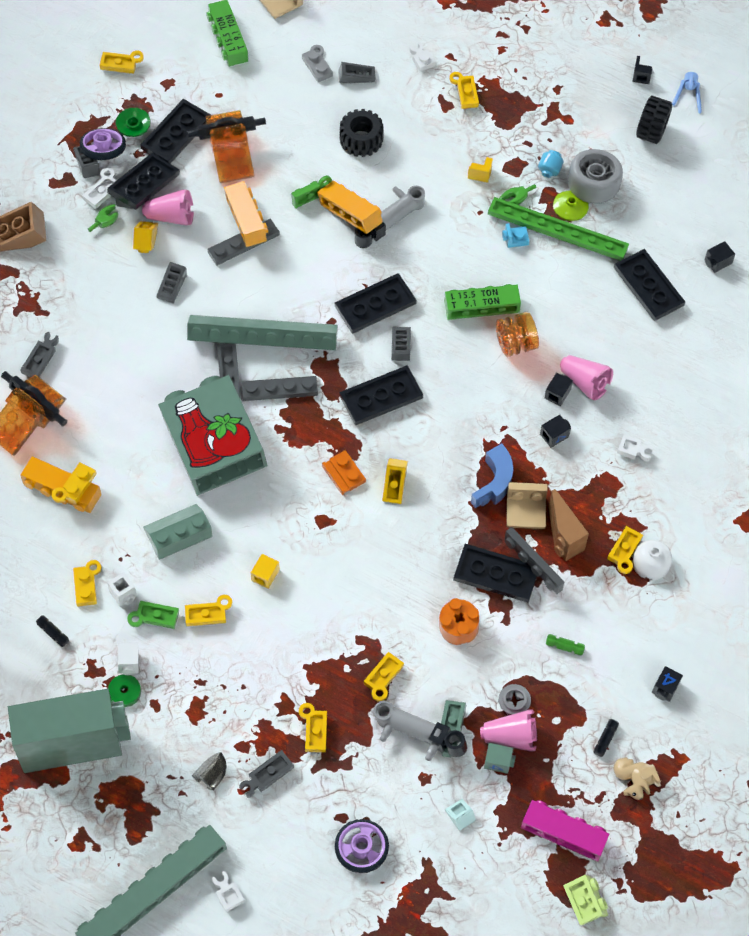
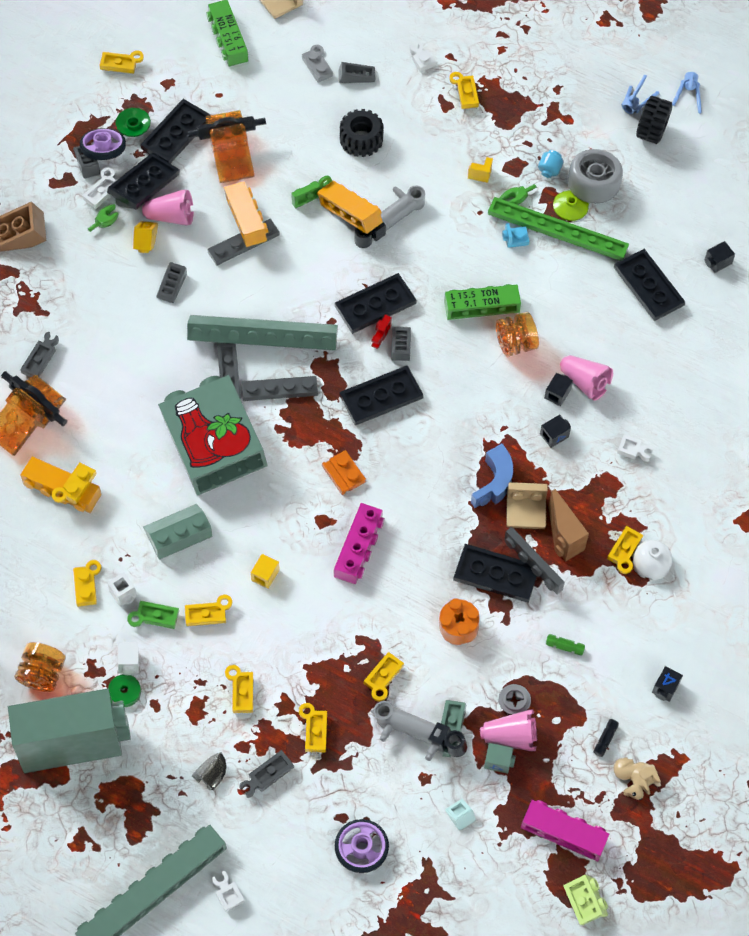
black axle [36,615,69,647] -> none
yellow slope [382,458,408,504] -> none
black panel [632,56,652,85] -> none
none -> clear orange wheel [14,642,66,692]
none -> yellow hinge [225,665,253,713]
none -> dark pink brick [334,503,385,585]
none -> red plate [371,315,392,349]
none -> light blue plant [621,75,659,114]

